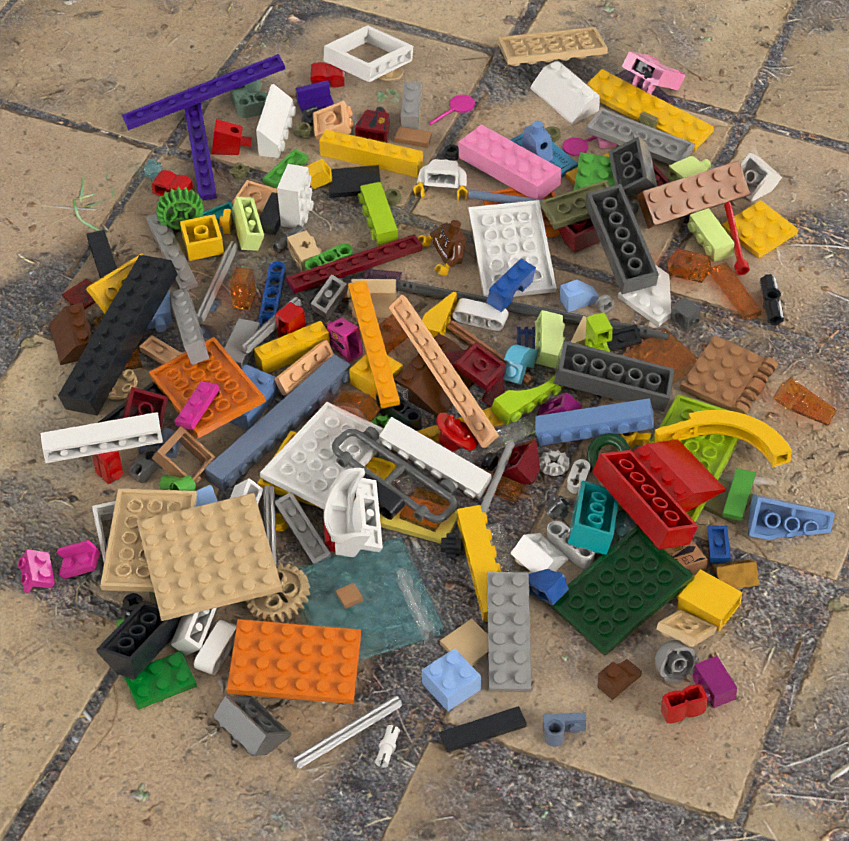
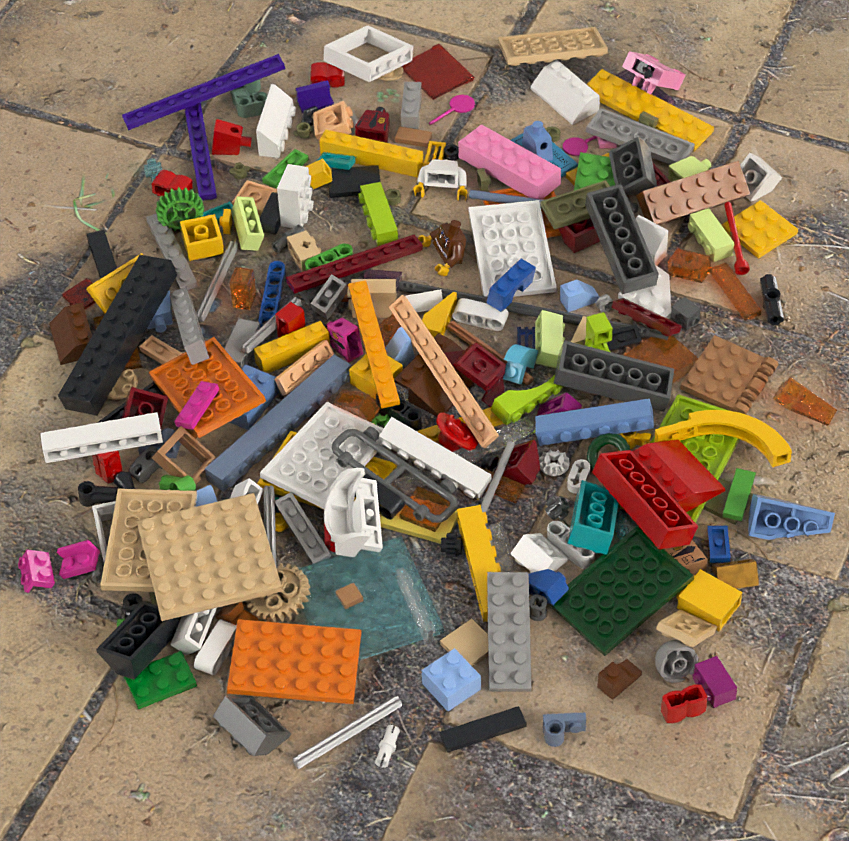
none -> black piece [78,481,118,507]
none -> black cone [113,471,135,489]
none -> dark orange slope [215,601,260,625]
none -> teal tile [317,152,356,170]
none -> light blue slope [385,327,415,368]
none -> clear red piece [401,44,474,100]
none -> white tile [406,290,443,312]
none -> yellow tile [423,141,446,166]
none -> olive plate [477,168,491,192]
none -> dark grey bush [529,595,547,621]
none -> dark red plate [611,298,682,336]
none -> white slope [636,215,668,266]

